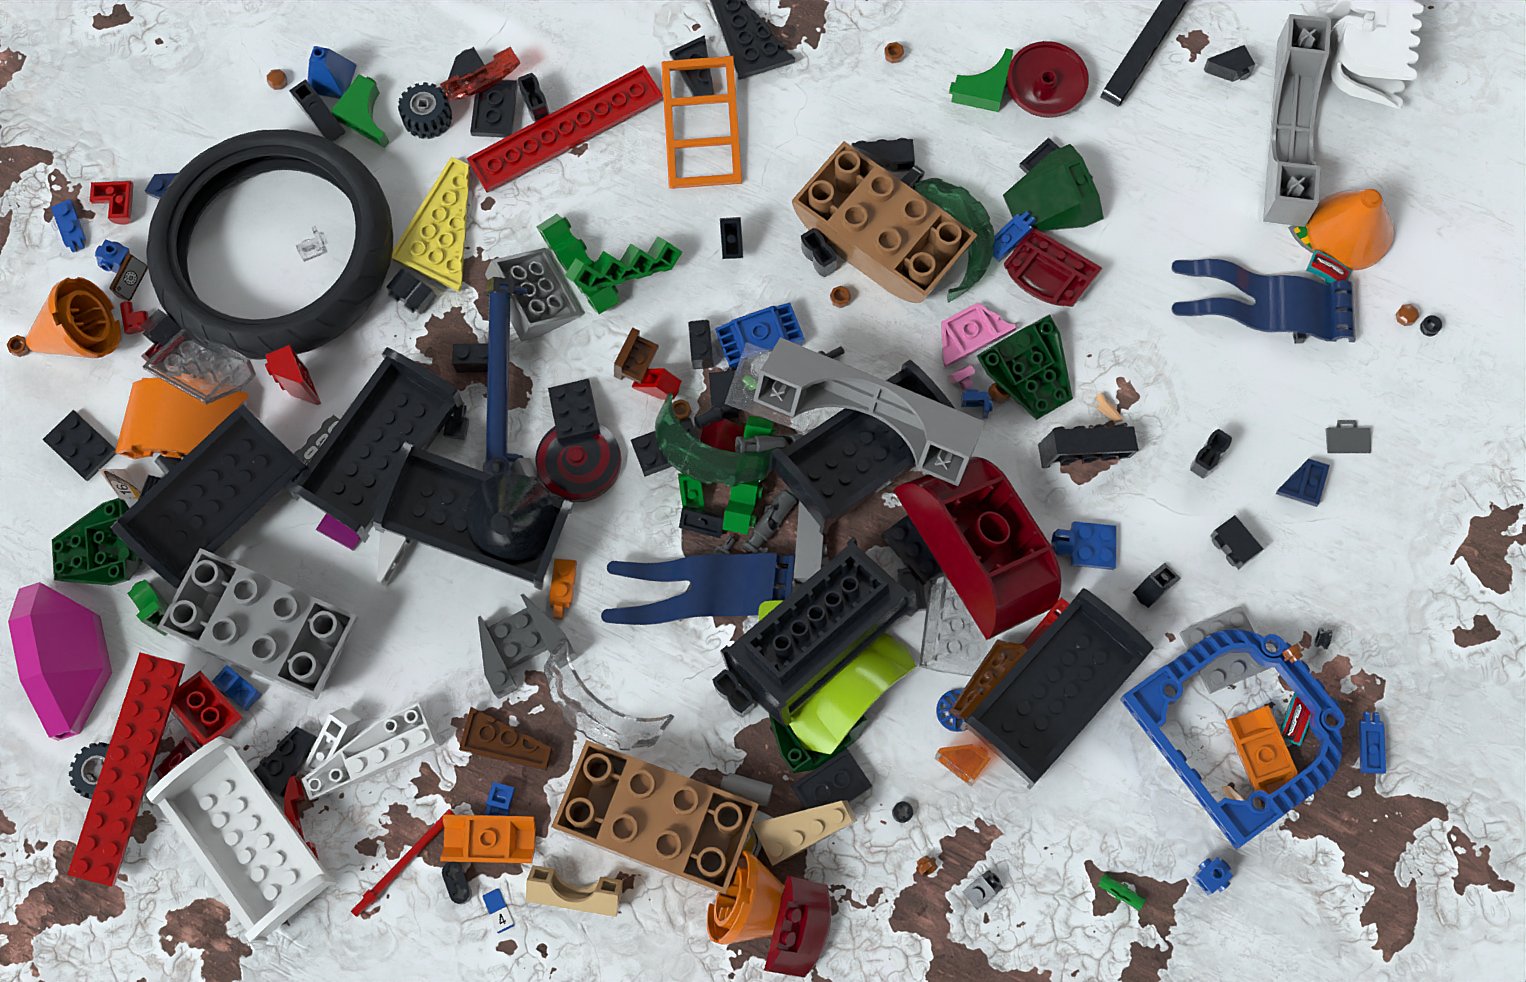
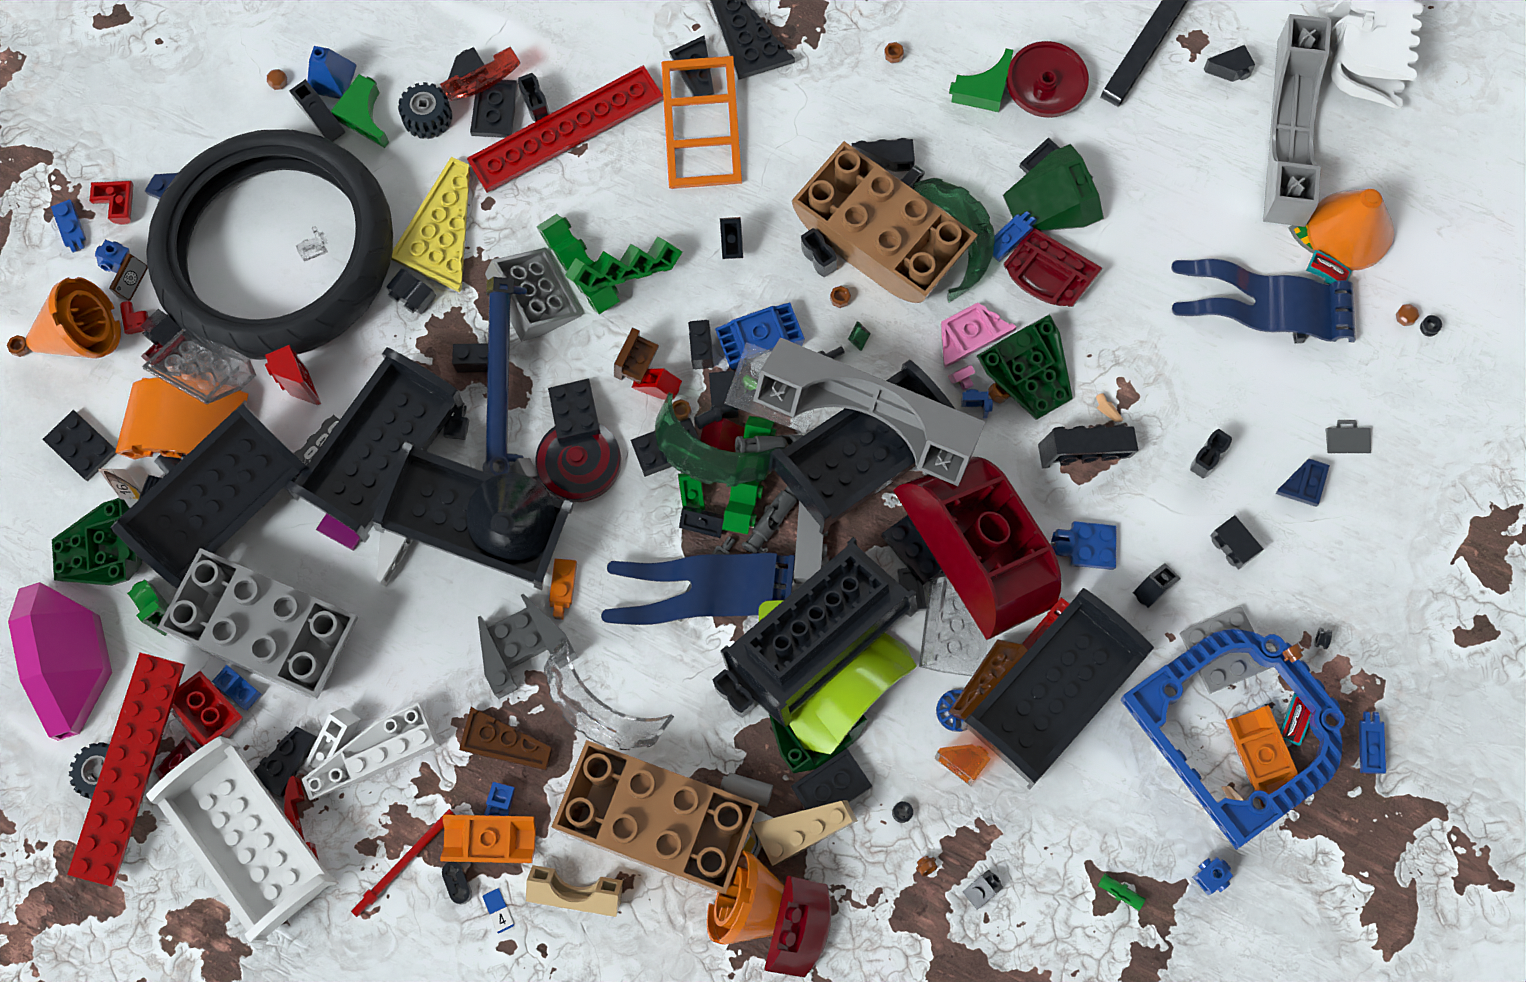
none -> clear green slope [848,321,871,351]

